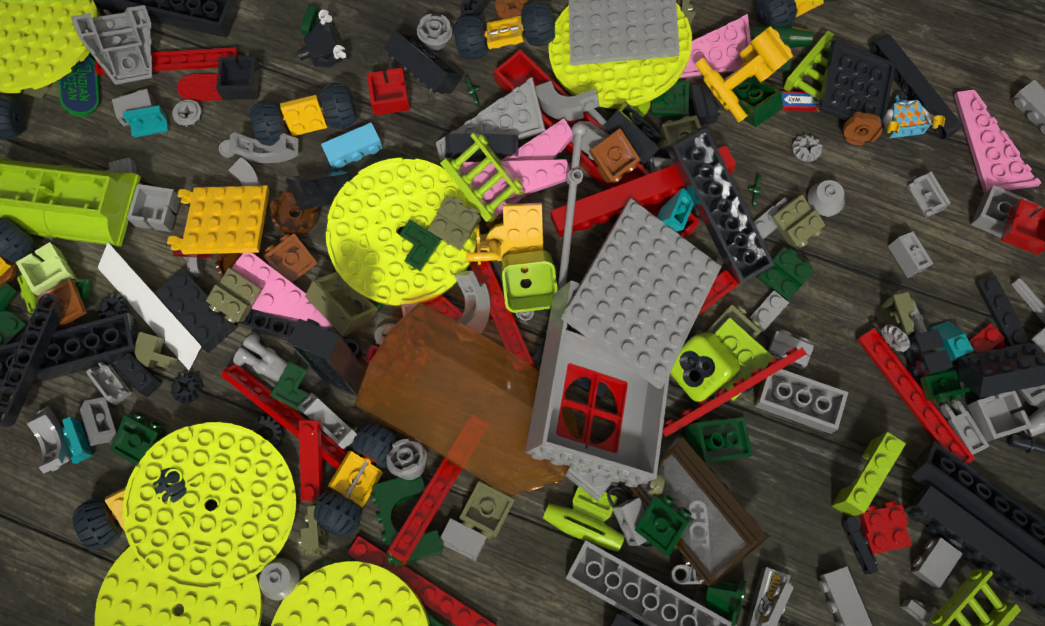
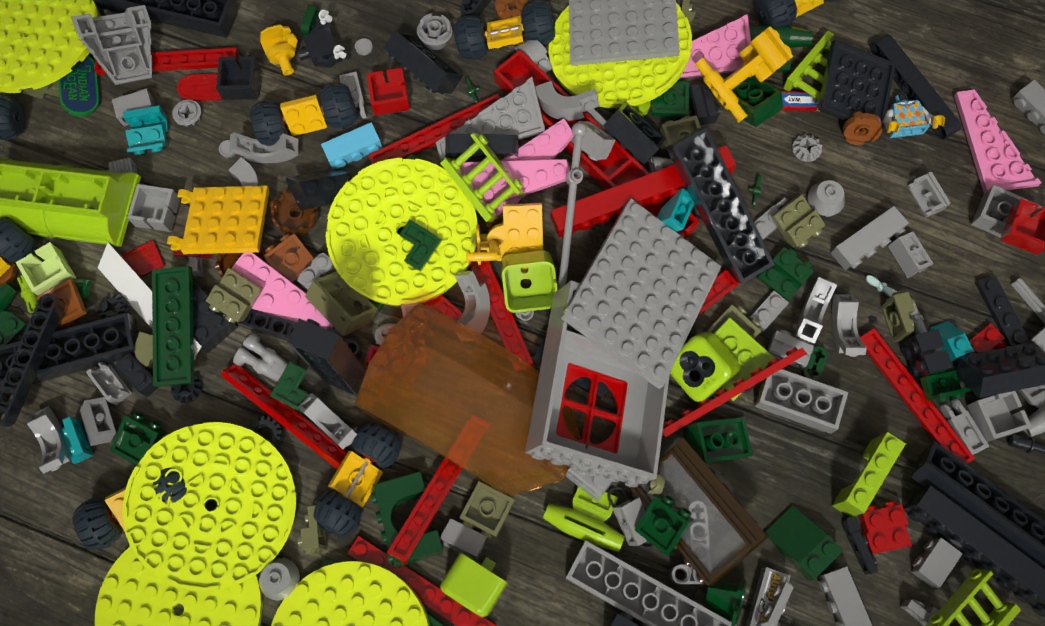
red plate [299,419,323,501] -> none
light grey cone [387,439,427,480] -> none
olive plate [428,196,481,251] -> none
dark orange plate [589,128,640,183] -> none
light grey gear [881,324,910,352] -> none
none -> red window [121,240,165,278]
none -> teal bracket [125,124,168,155]
none -> dark green plate [152,266,194,387]
none -> yellow piece [260,24,298,76]
none -> light grey brick [297,253,337,291]
none -> light grey hinge [339,72,367,118]
none -> light grey piece [355,38,373,56]
none -> red plate [368,94,500,164]
none -> lime piece [440,552,508,617]
none -> light grey brick [513,38,552,73]
none -> dark green slope [765,505,843,580]
none -> light grey arch [795,276,837,343]
none -> dark green beam [801,346,828,381]
none -> light grey brick [831,206,909,271]
none -> light grey arch [832,294,866,357]
none -> light aqua piece [866,275,897,298]

